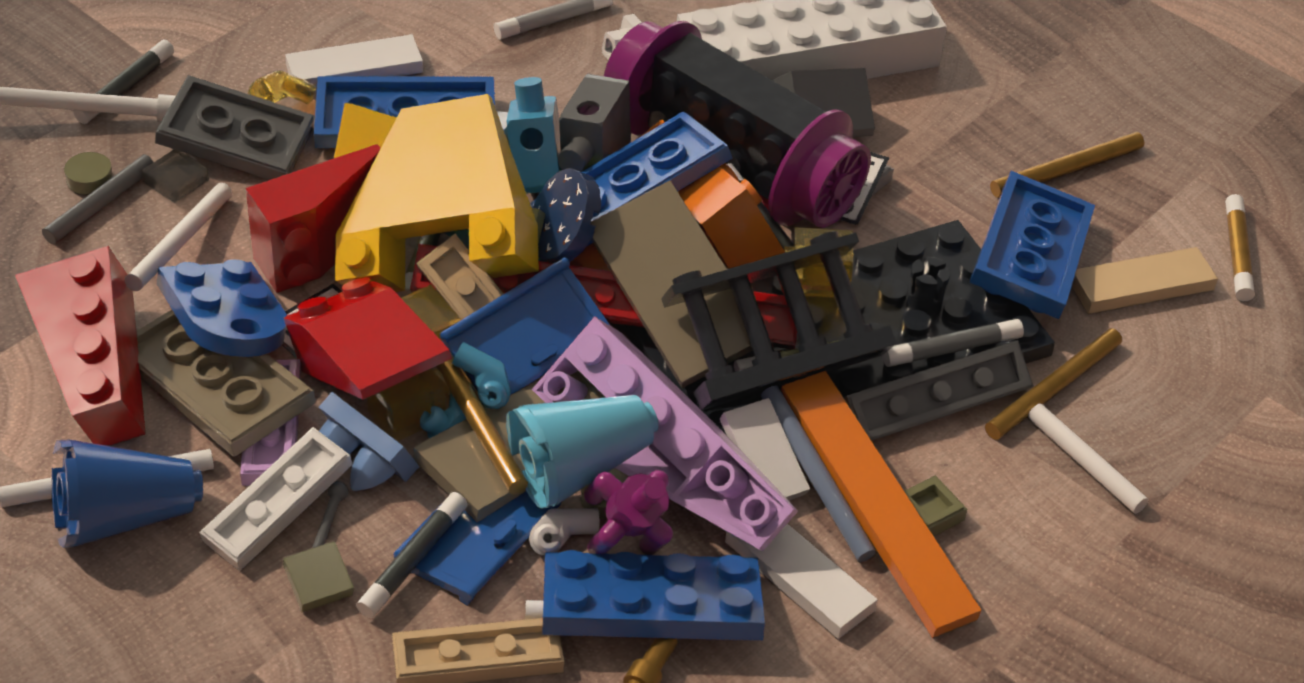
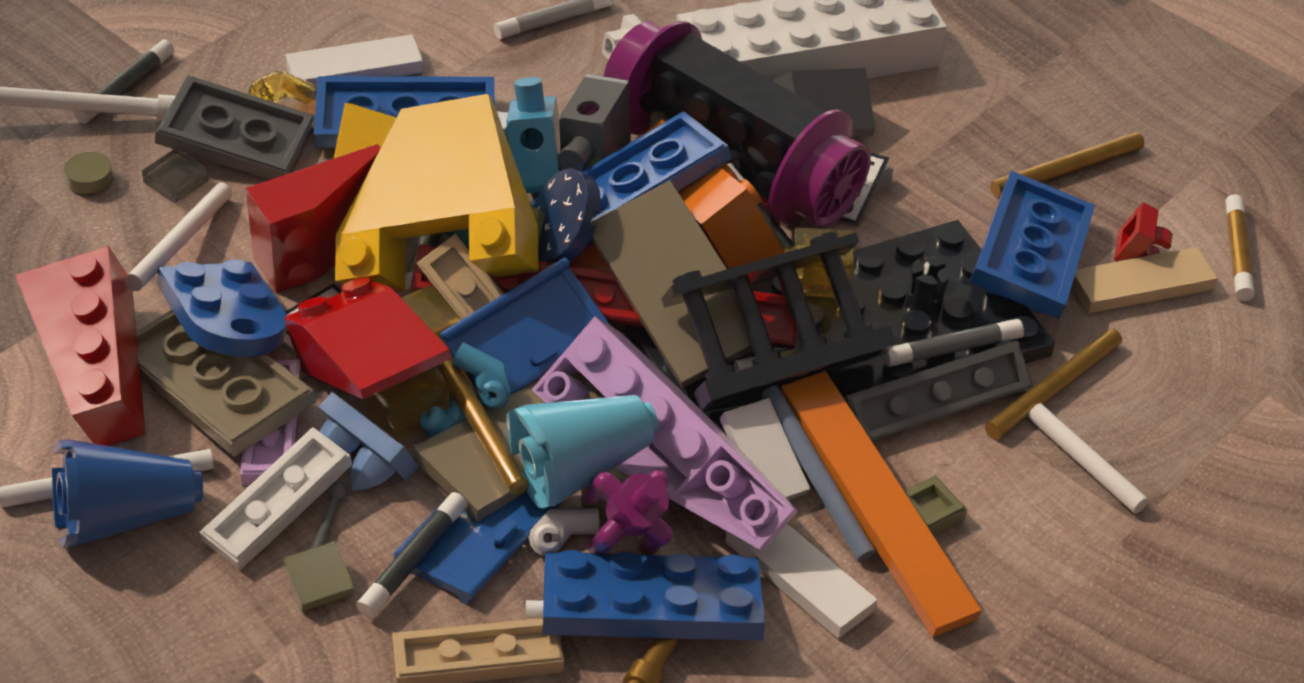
dark grey bar [42,154,155,244] -> none
none -> red tile [1114,202,1173,262]

